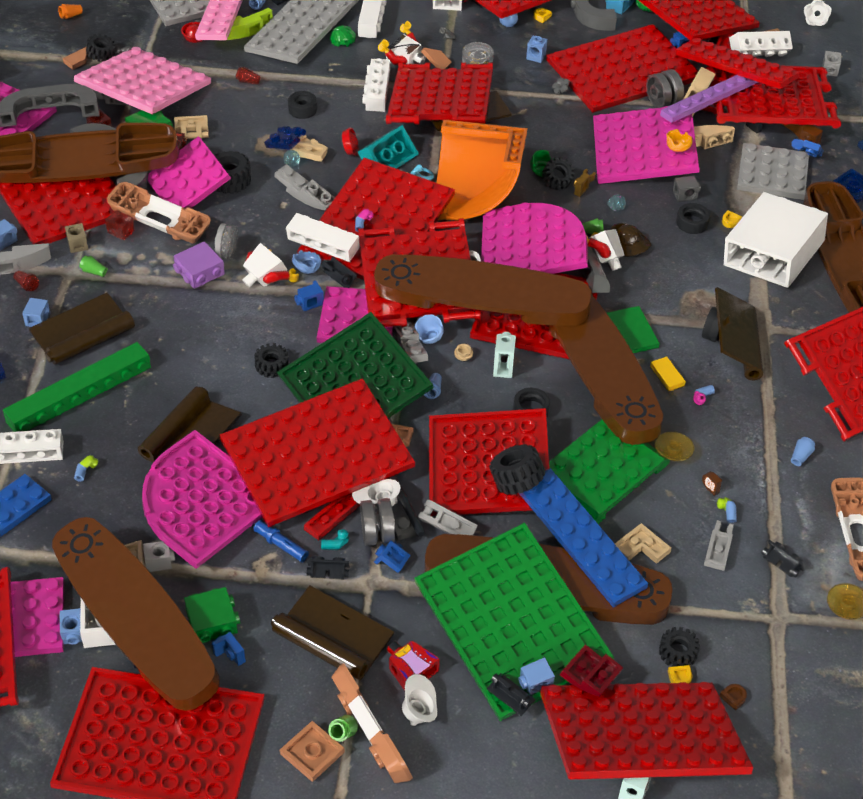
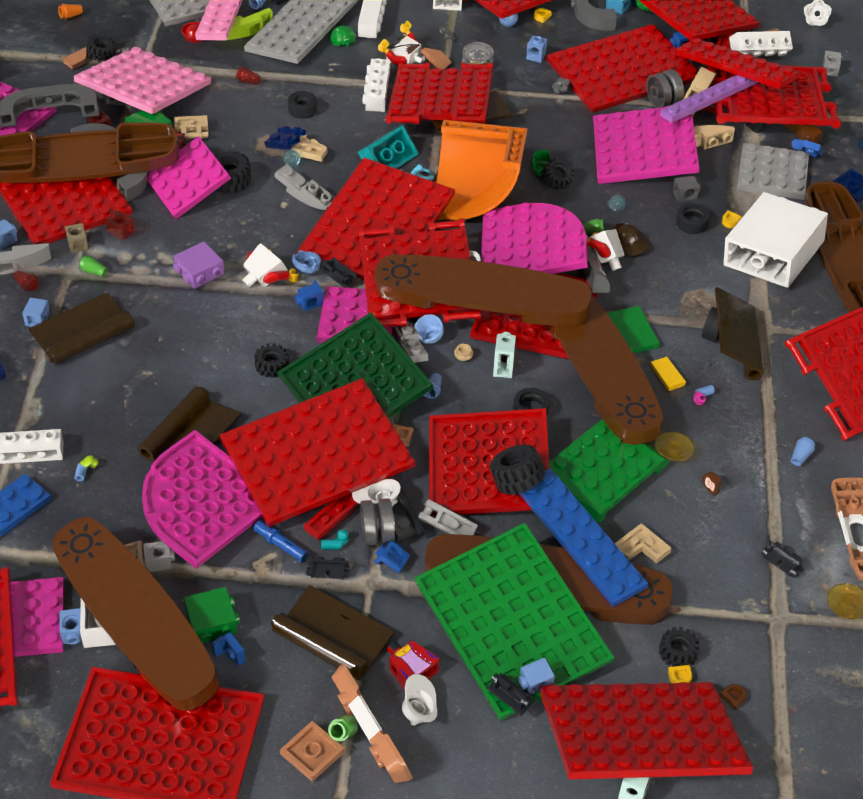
green brick [3,342,151,432] -> none
nougat piece [107,182,211,244] -> none
clear piece [215,223,238,260] -> none
white brick [286,213,360,262] -> none
red hat [342,127,359,156] -> none
arm [355,209,373,232] -> none
dark red slope [560,644,623,697] -> none
pearl gold plate [574,169,596,197] -> none
light orange hair [667,129,692,152] -> none
light grey hinge [704,520,734,571] -> none
medium blue arm [717,497,737,523] -> none

